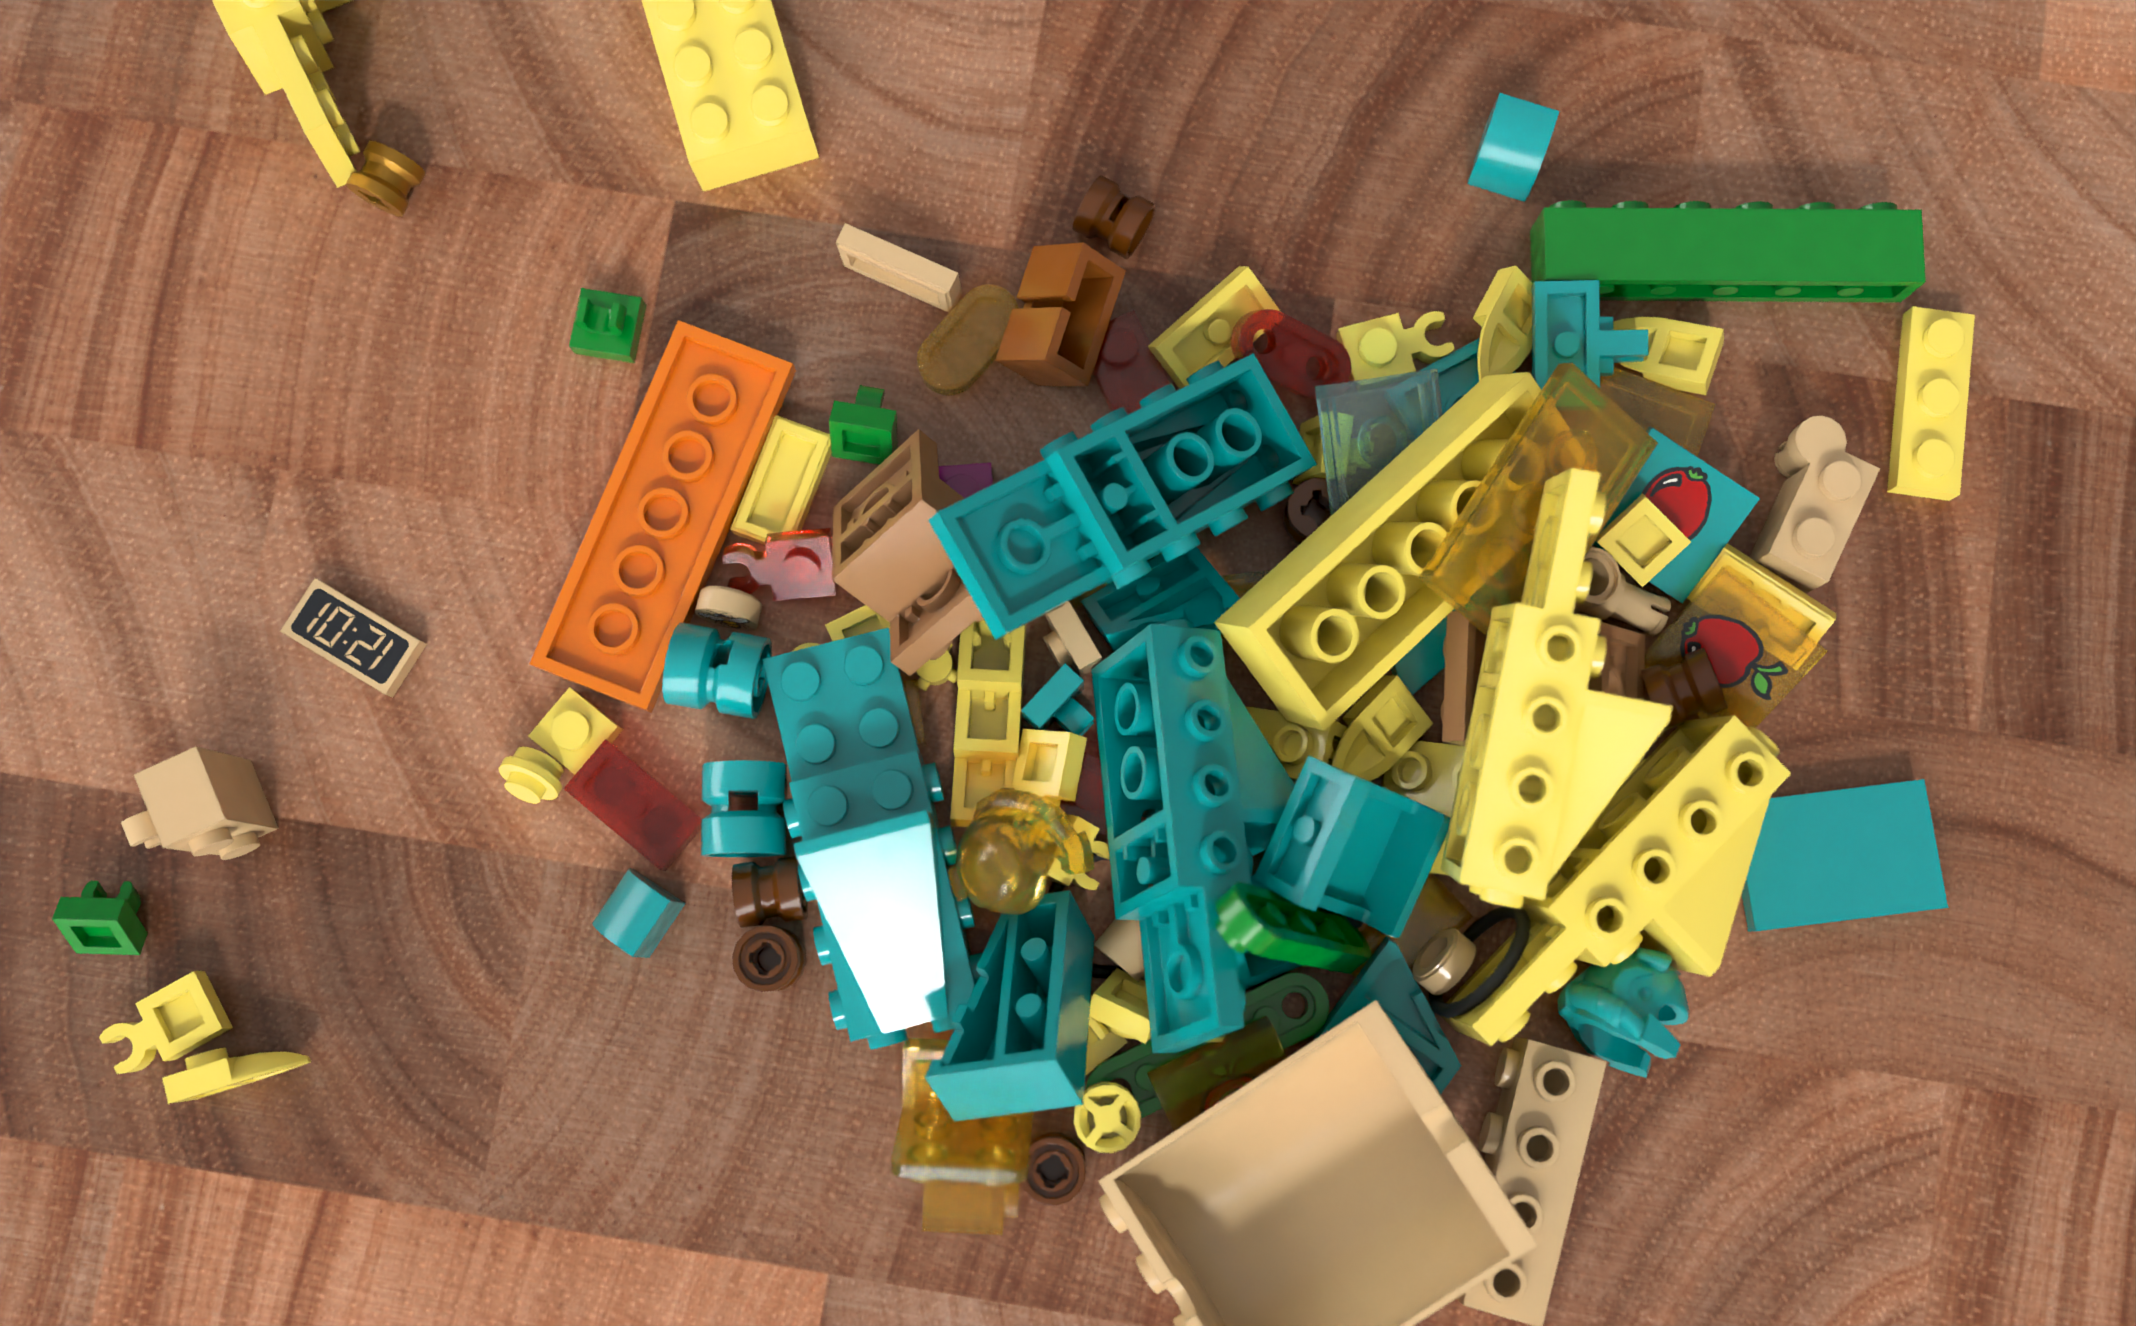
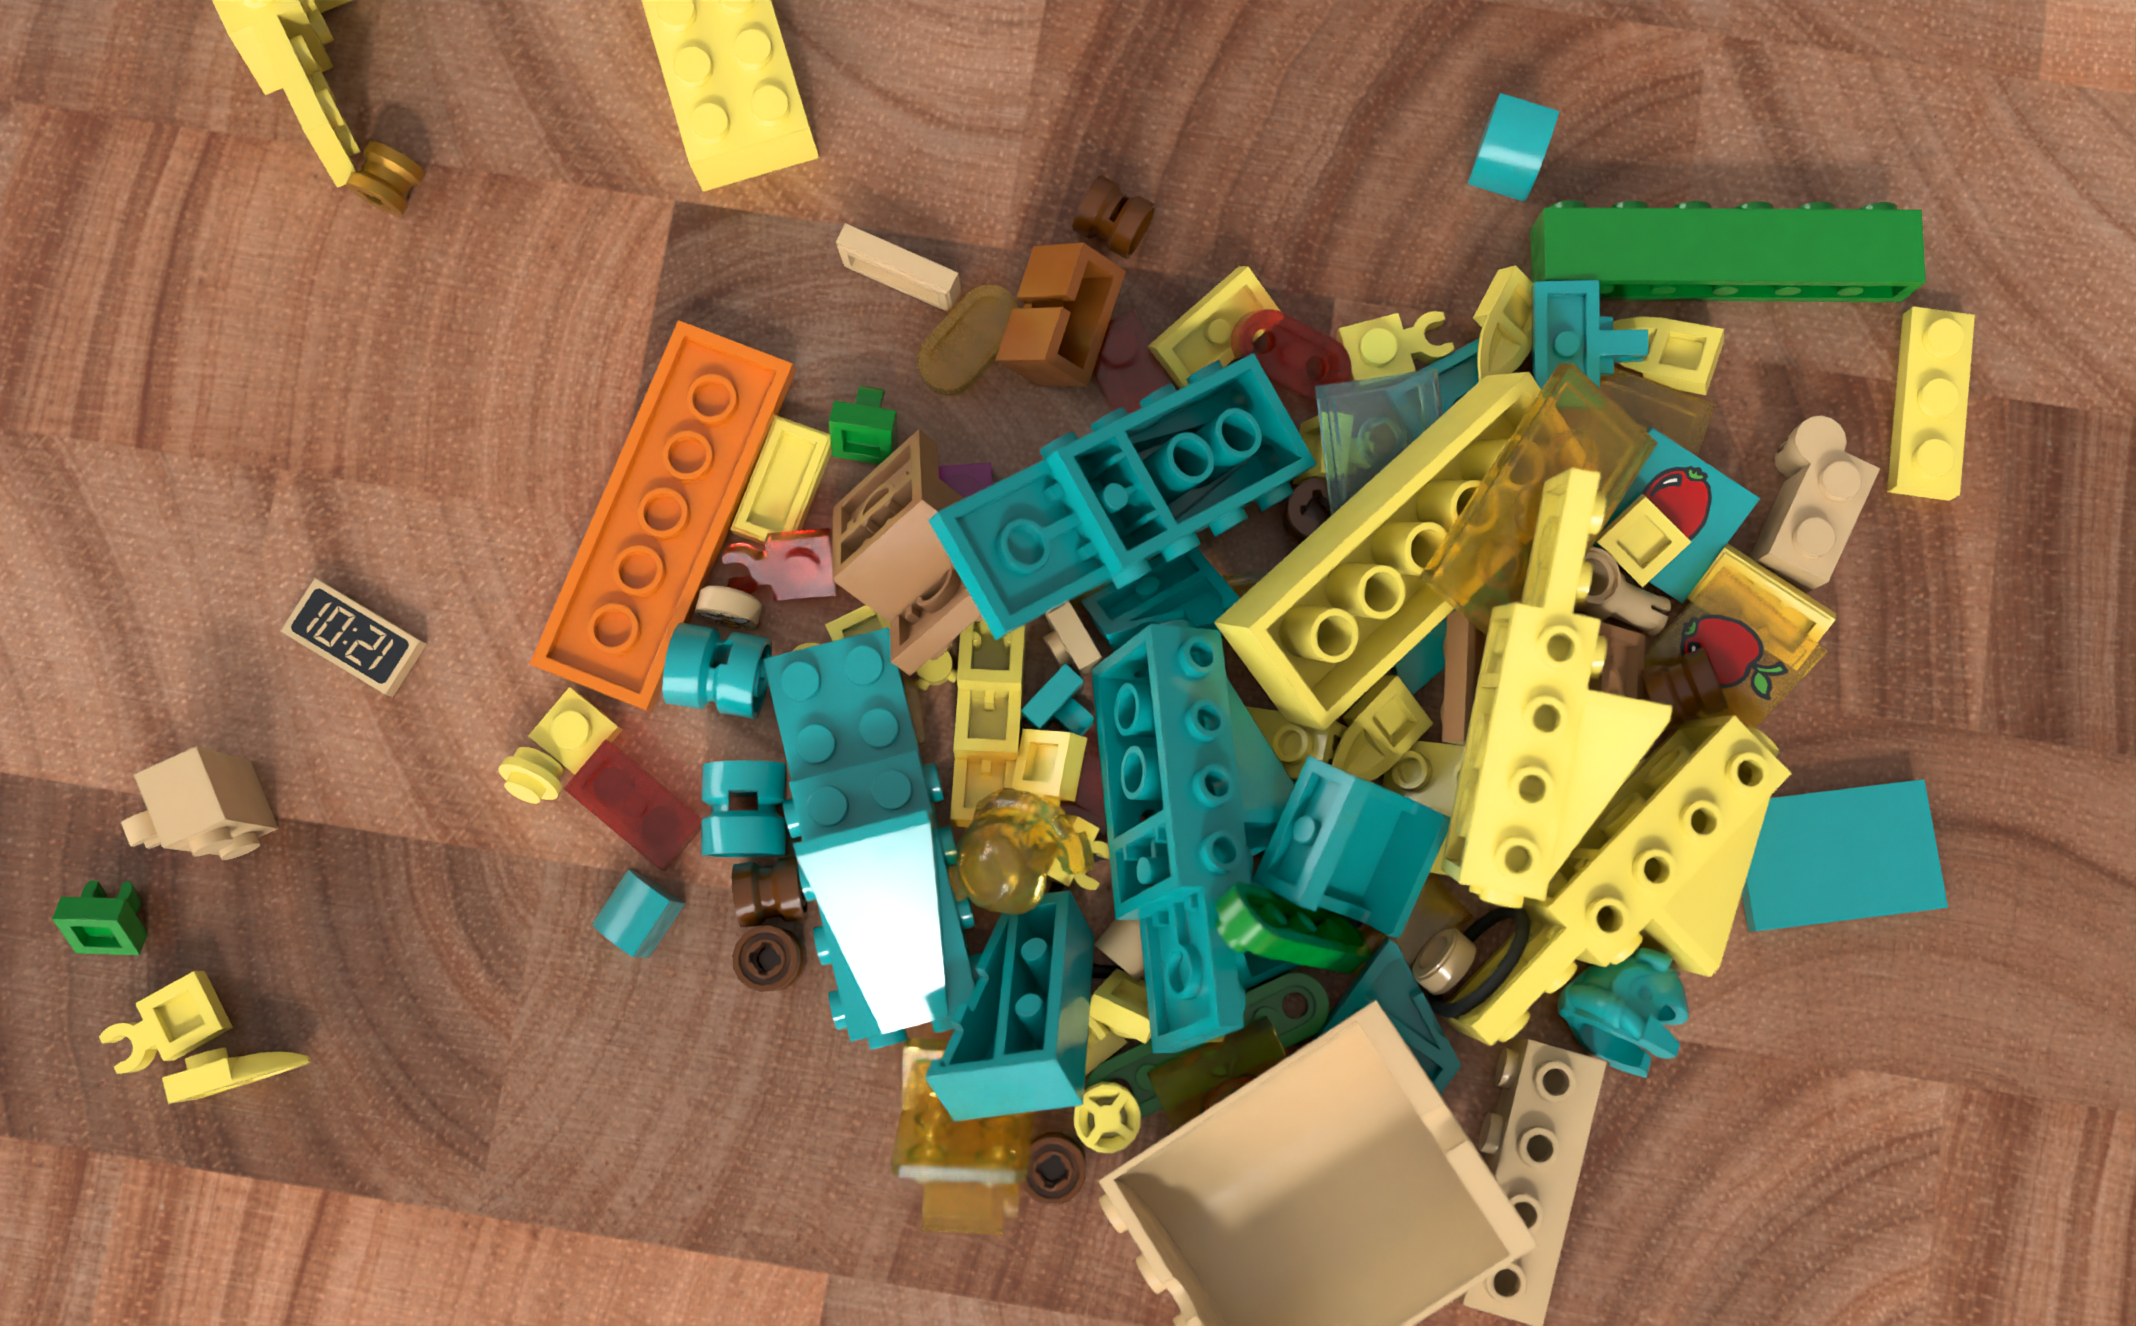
green tile [569,288,647,363] -> none

